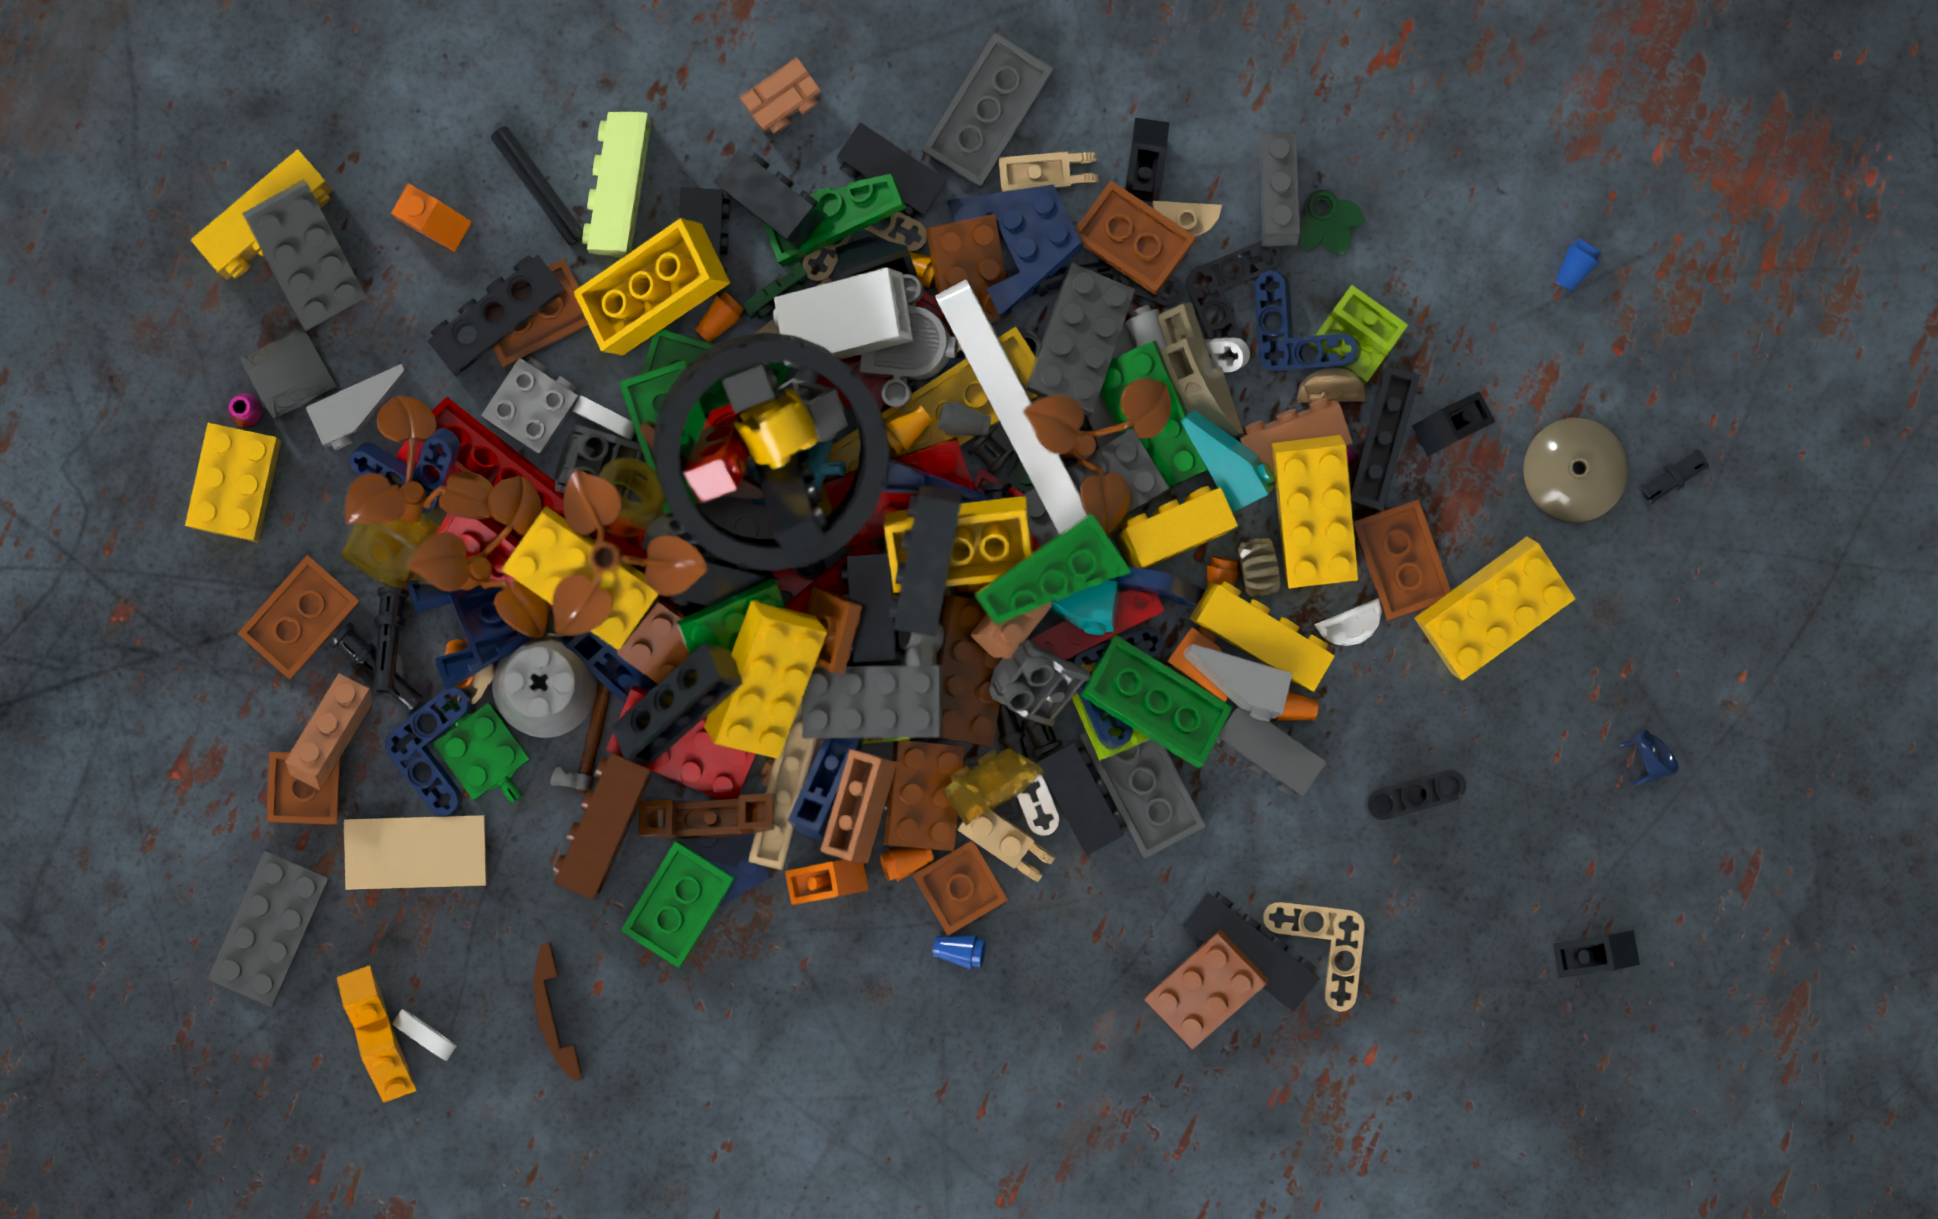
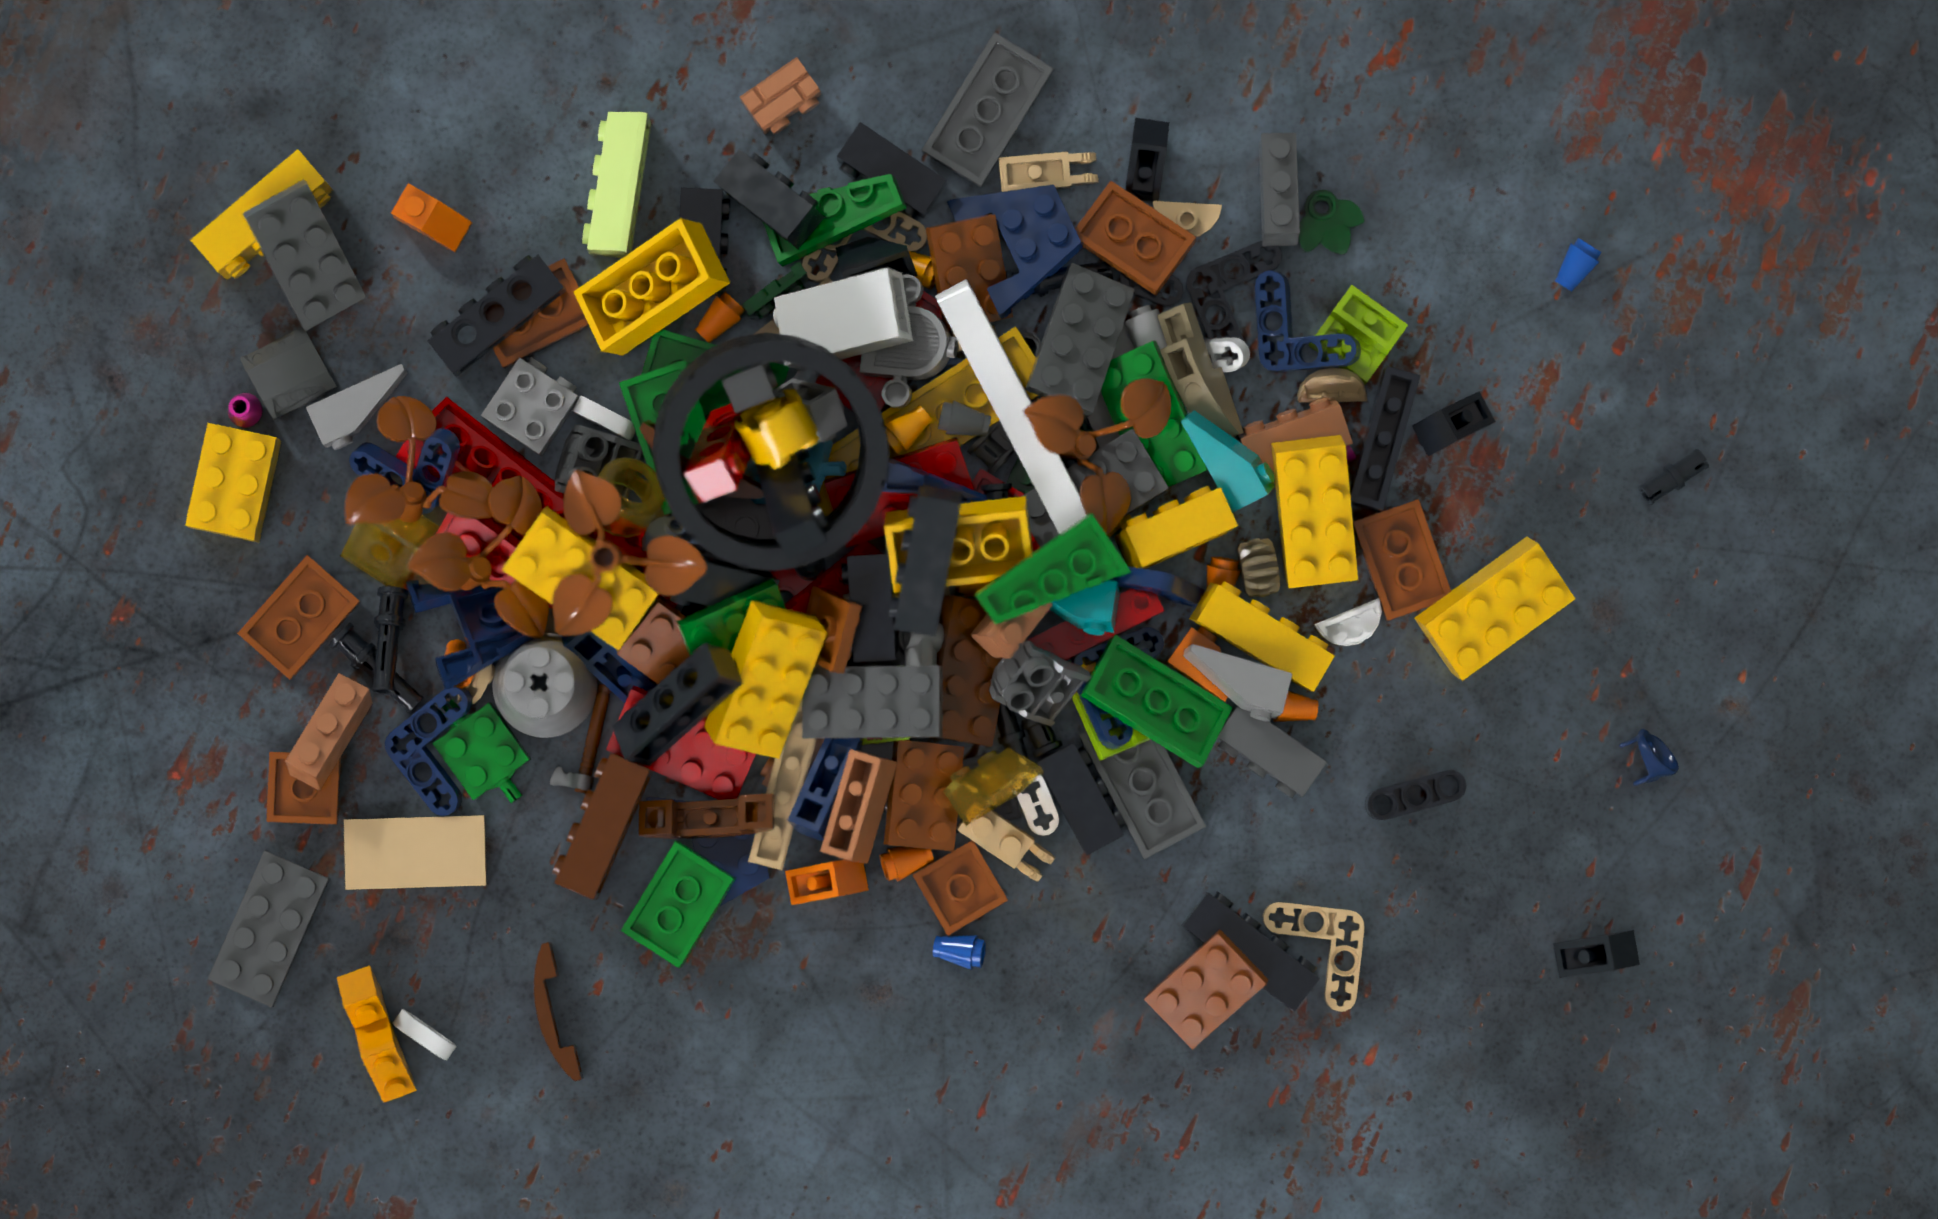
black axle [491,126,583,245] -> none
dark tan dish [1523,418,1628,522] -> none

